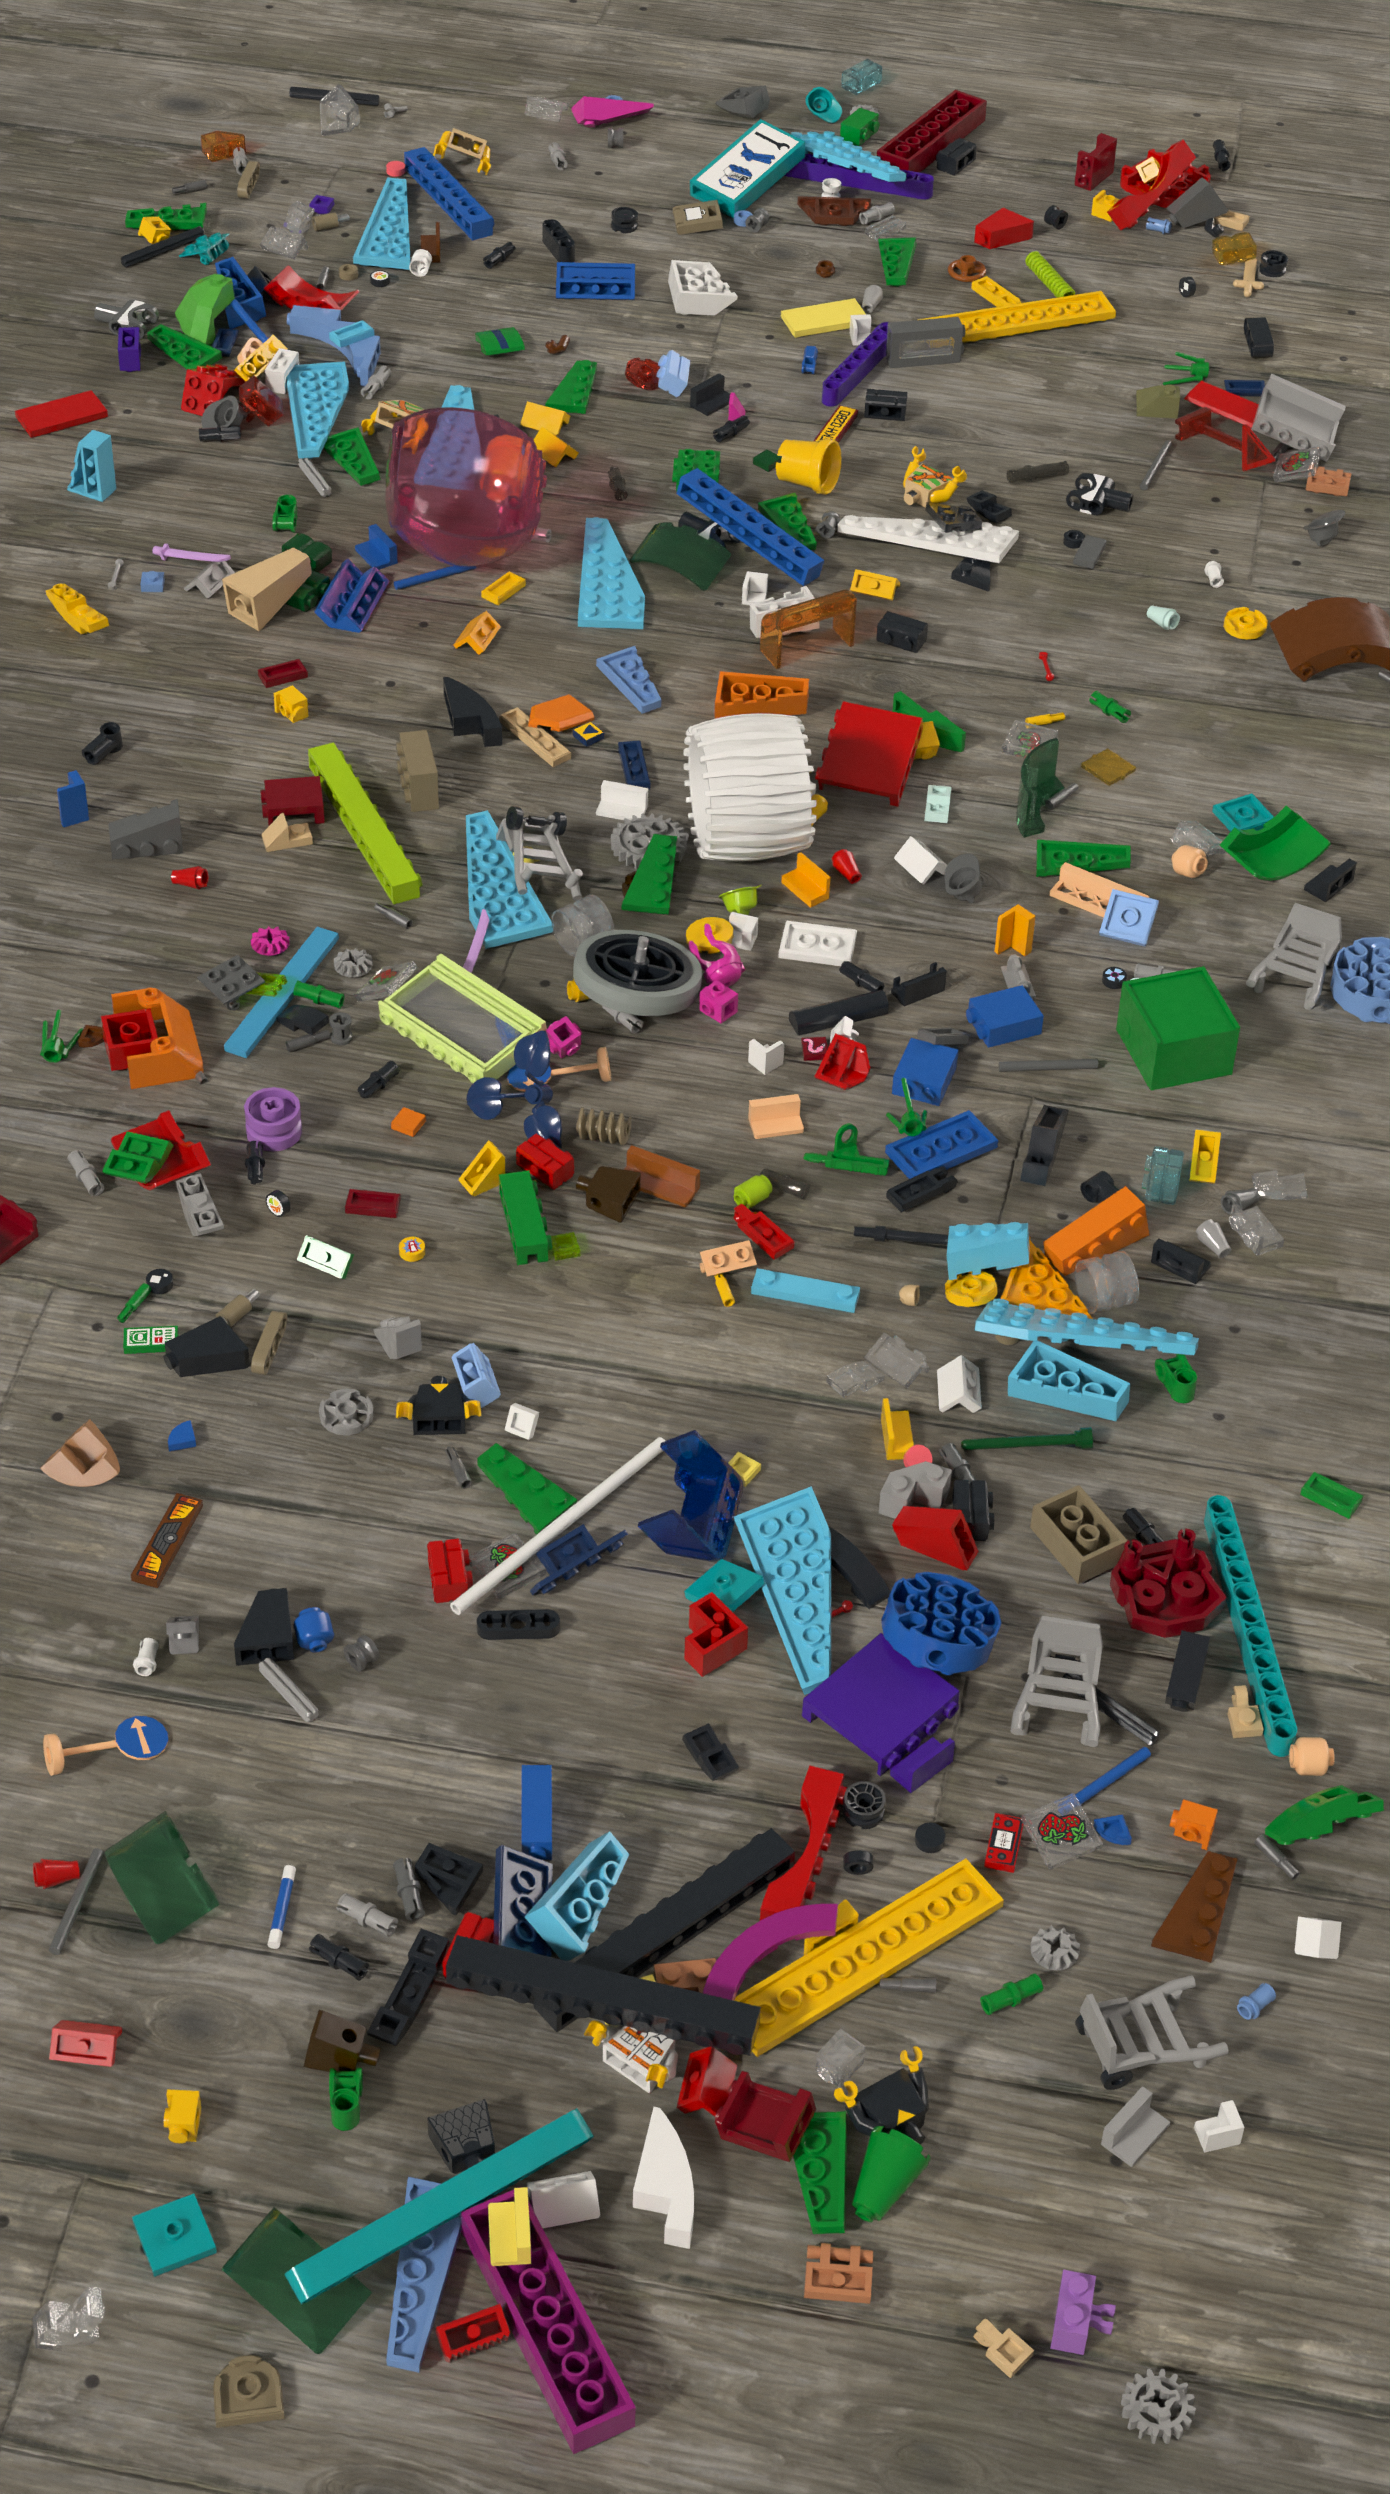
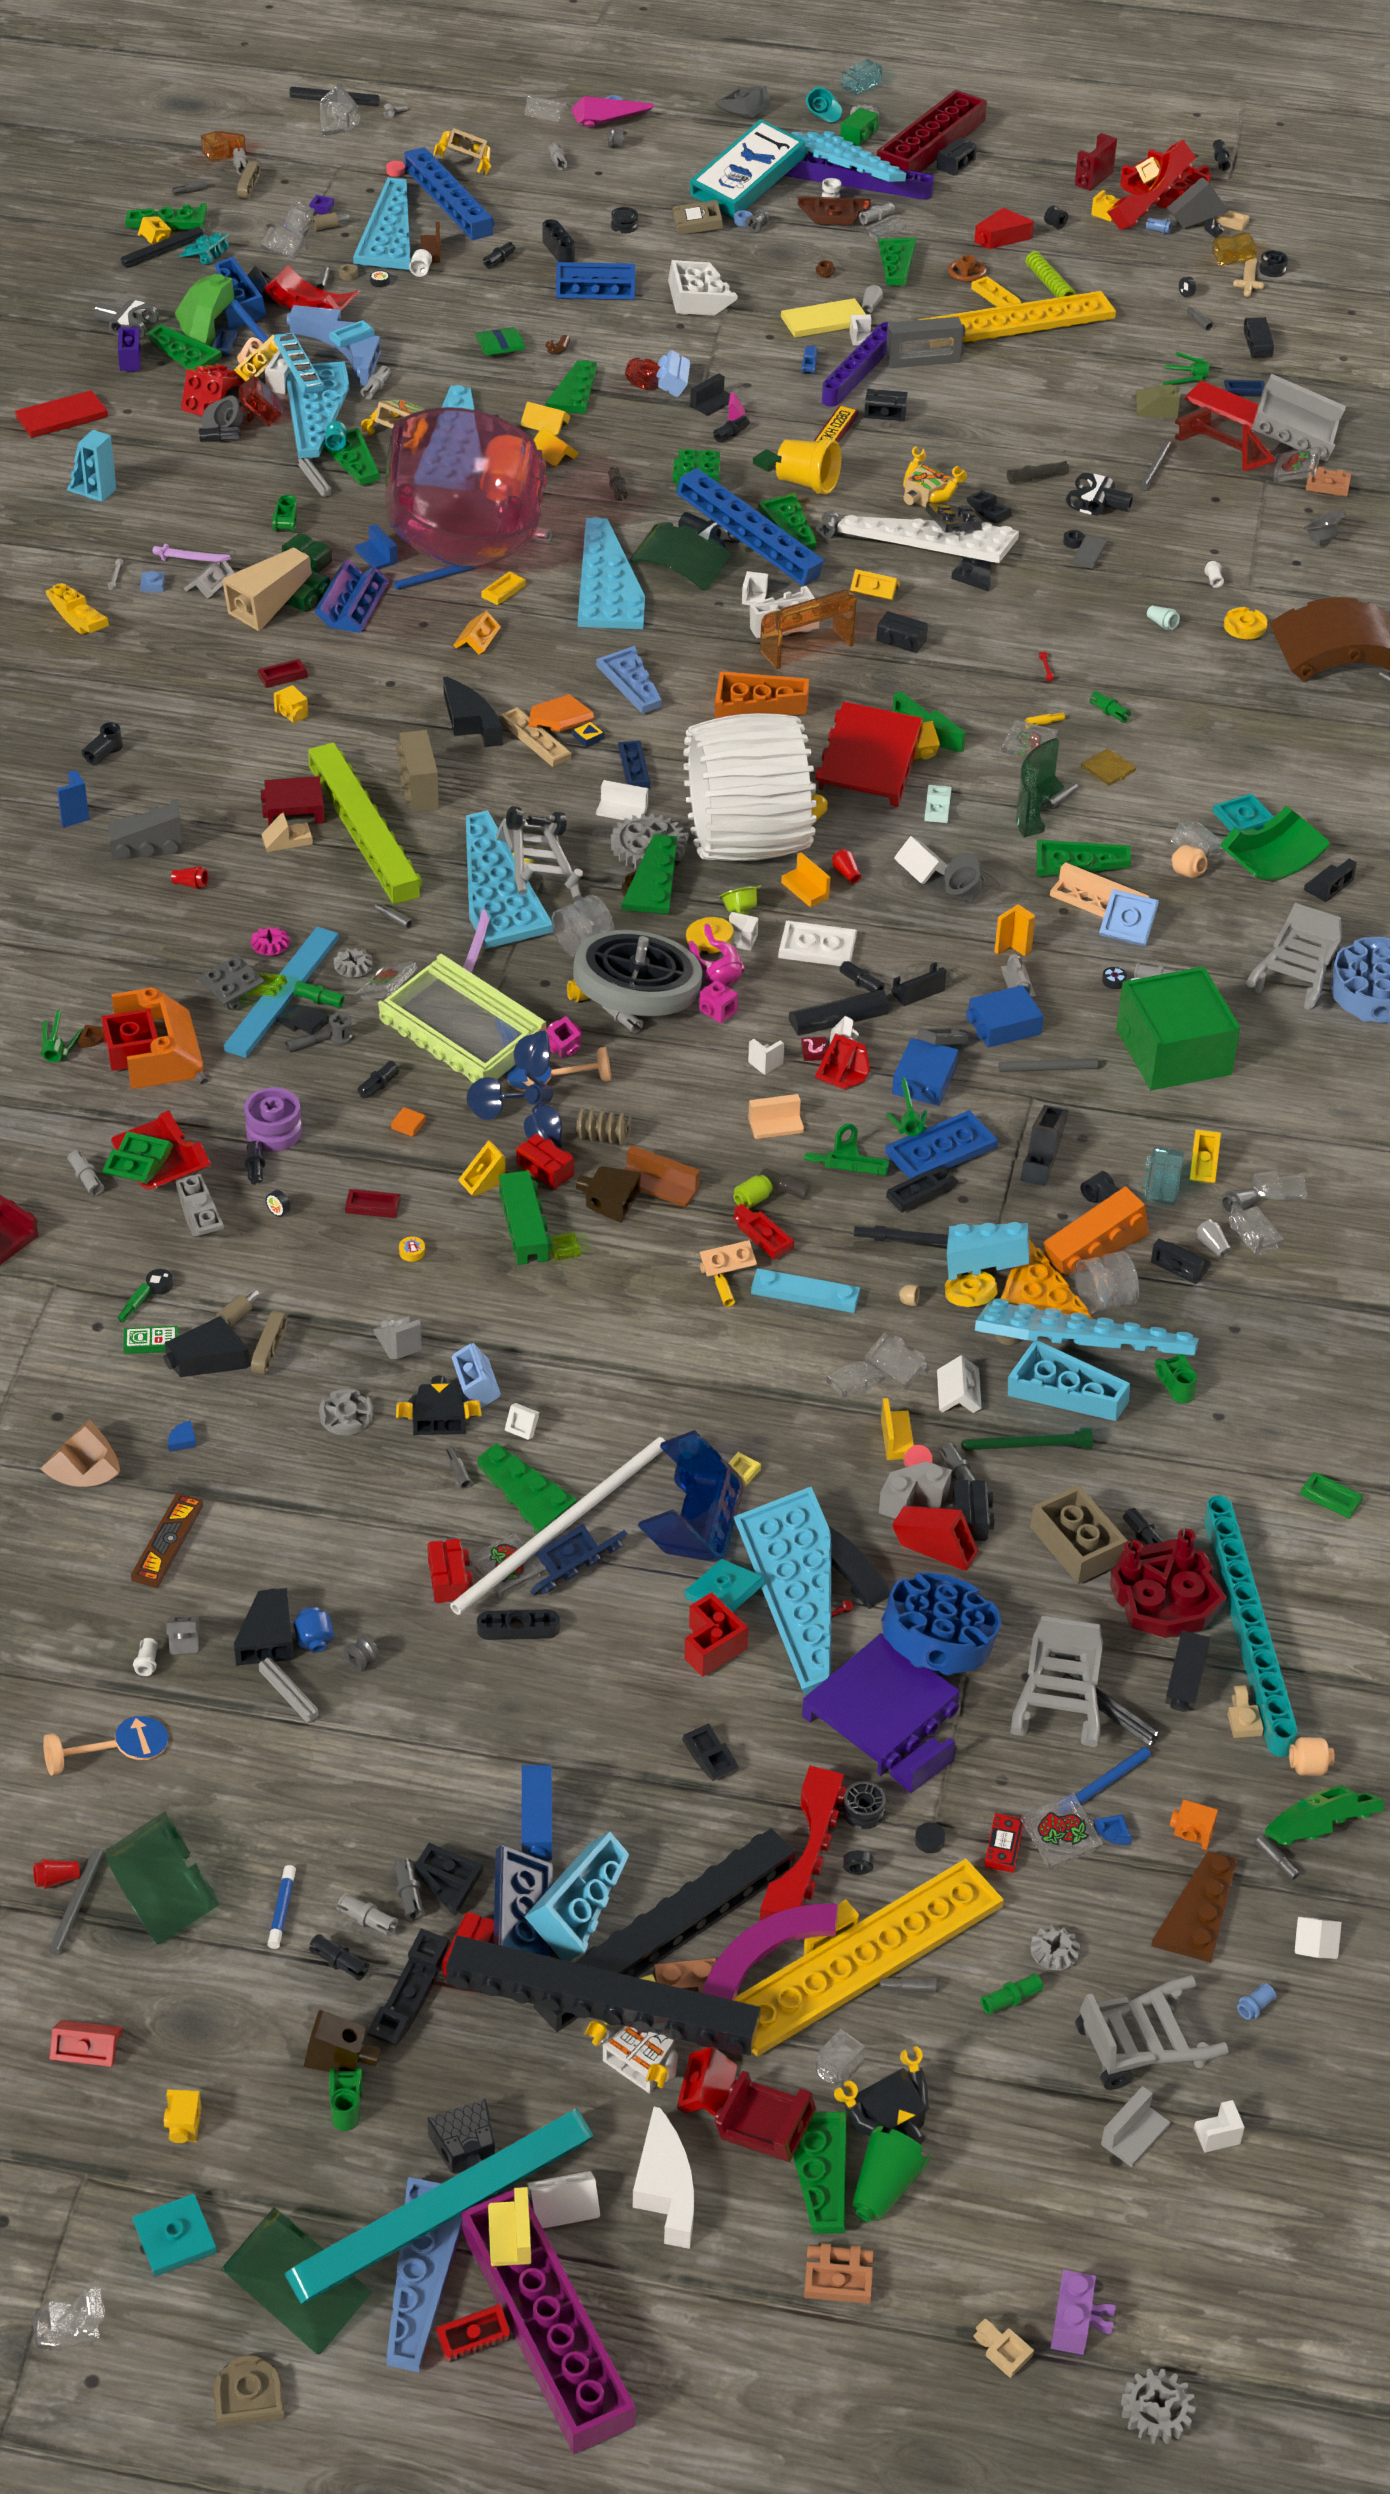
plate [297,1235,354,1279] -> none
none -> medium azure tile [273,333,324,393]
none -> teal wheel [325,421,347,451]
none -> flat silver pin [1187,307,1213,331]

